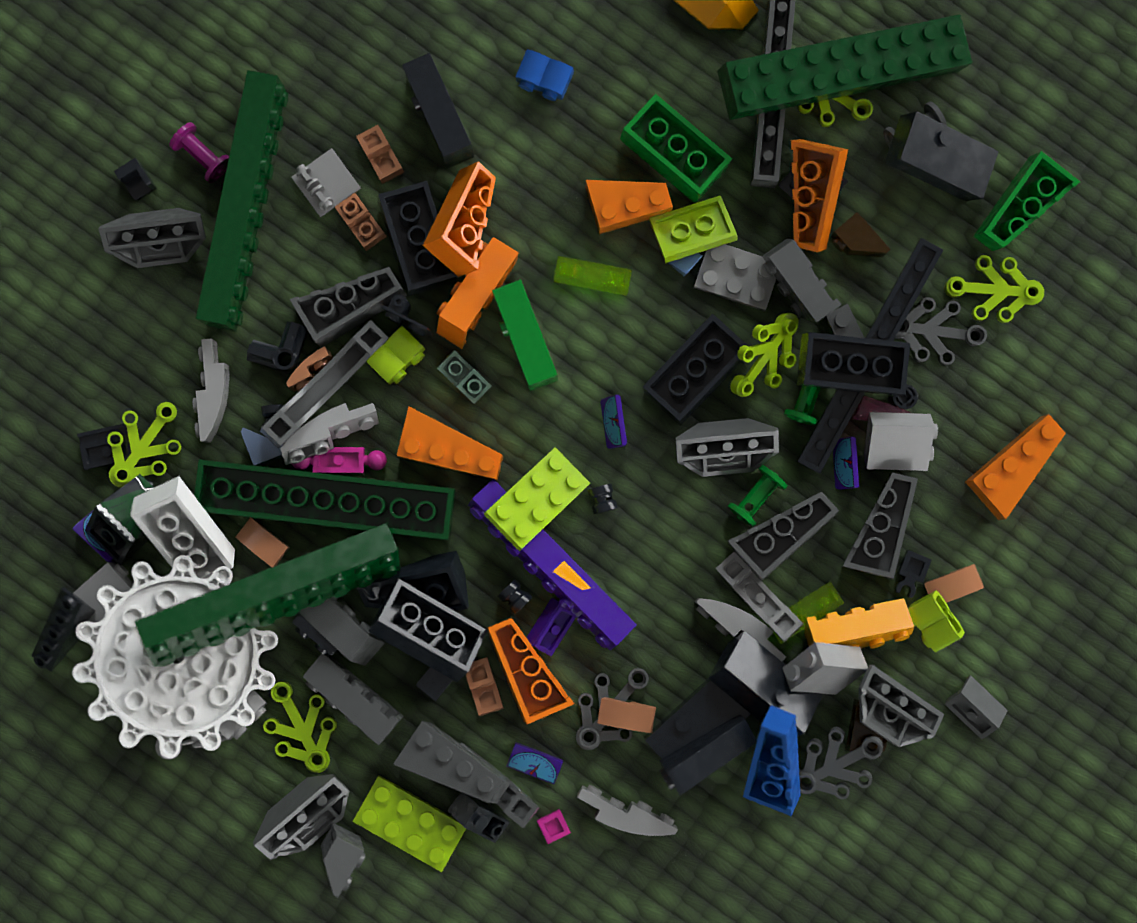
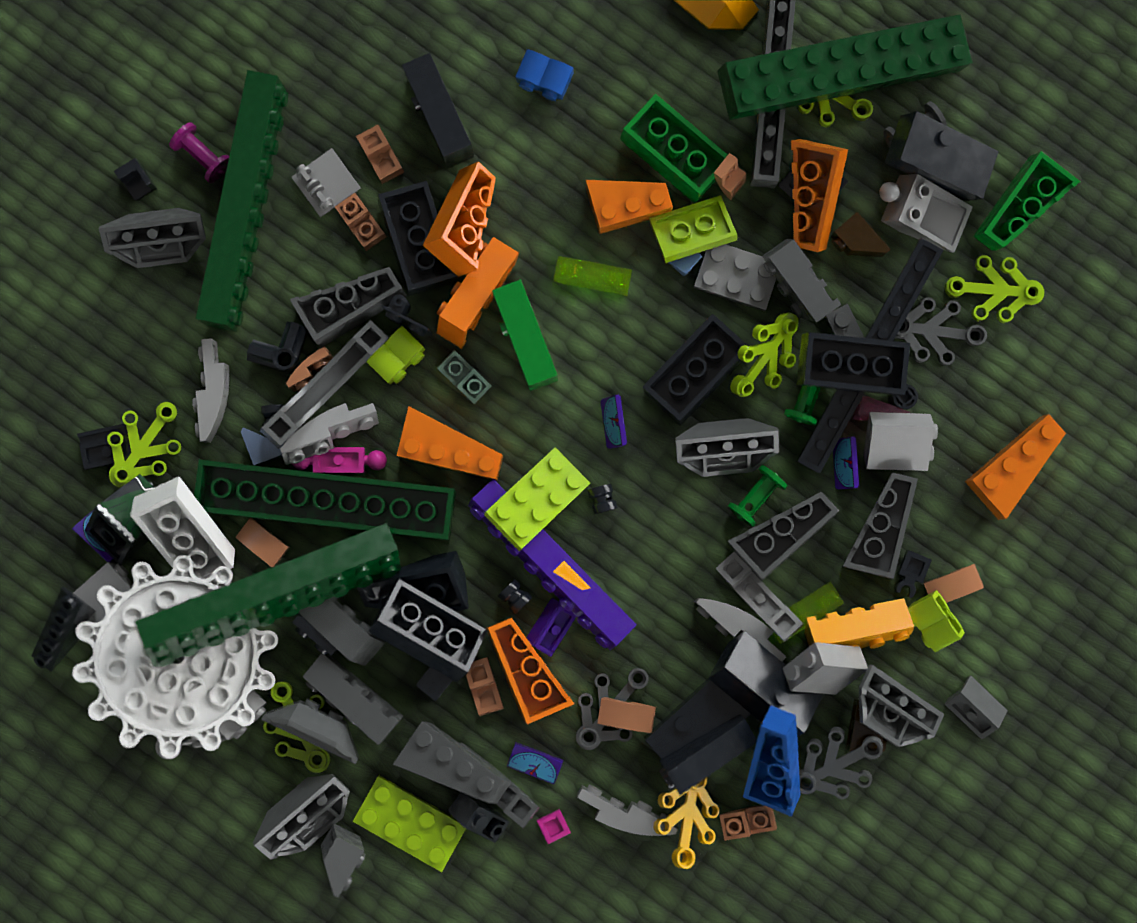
none -> dark grey wedge [261,699,359,764]
none -> yellow plant [653,777,719,869]
none -> nougat slope [714,153,746,200]
none -> nougat slope [719,805,777,841]
none -> light grey slope [879,174,972,253]

